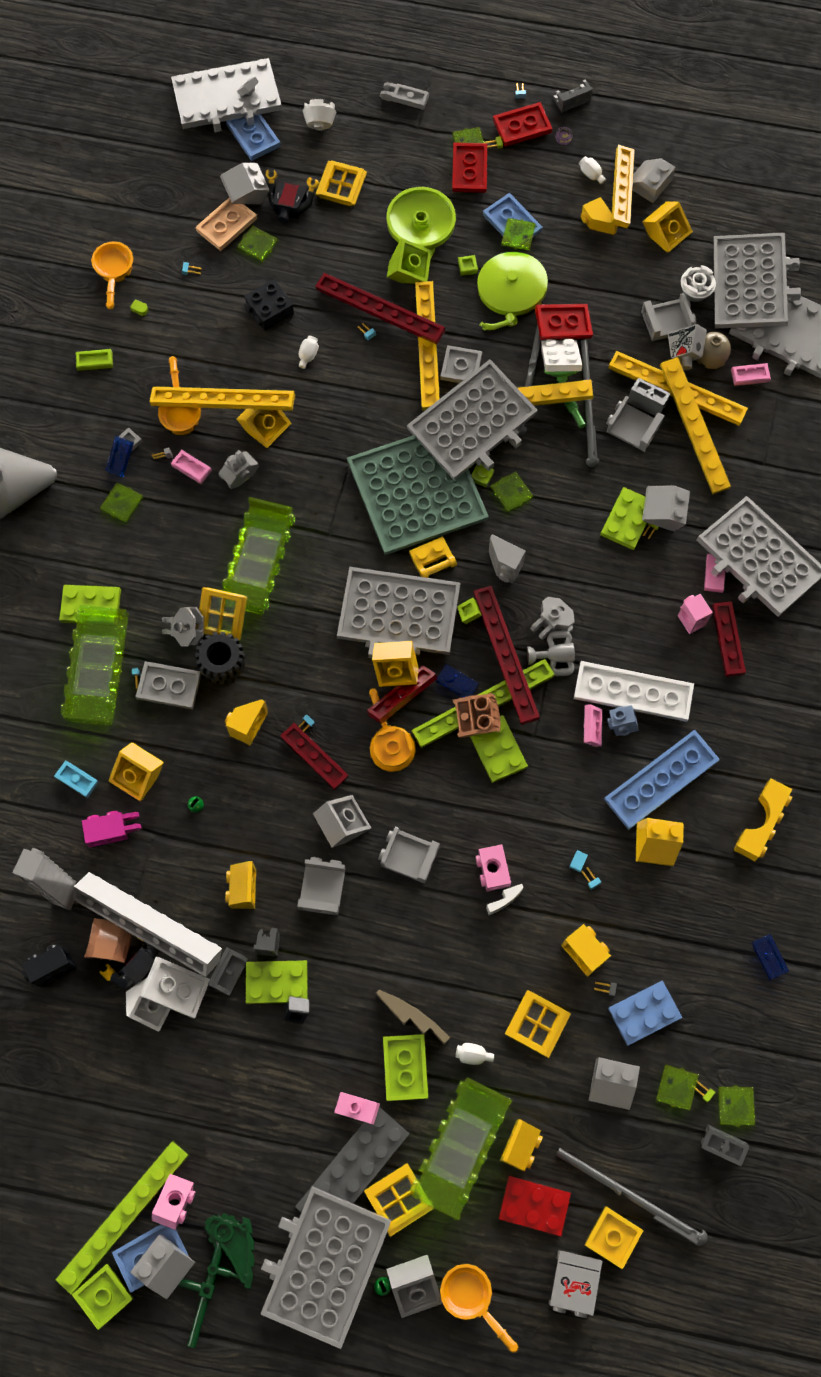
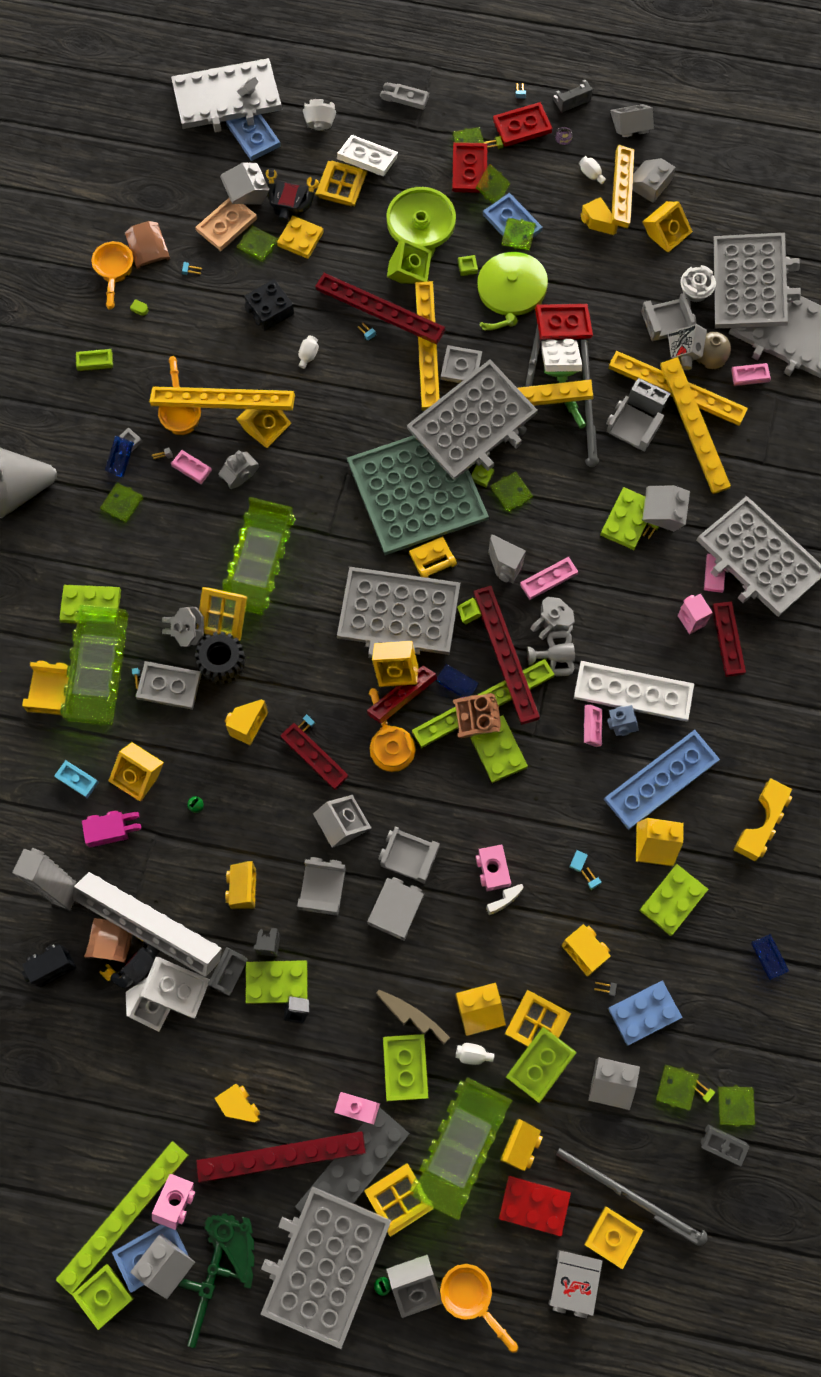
none -> yellow panel [22,661,72,715]
none -> nougat slope [125,221,170,269]
none -> dark red plate [196,1131,366,1183]
none -> yellow slope [215,1084,260,1123]
none -> yellow plate [277,215,324,259]
none -> white plate [337,135,398,176]
none -> light grey panel [367,877,424,941]
none -> yellow slope [455,983,506,1036]
none -> clear neon green piece [476,164,510,204]
none -> lime tile [506,1027,577,1103]
none -> bright pink plate [520,557,578,600]
none -> light grey slope [610,104,654,137]
none -> lime plate [639,864,708,936]

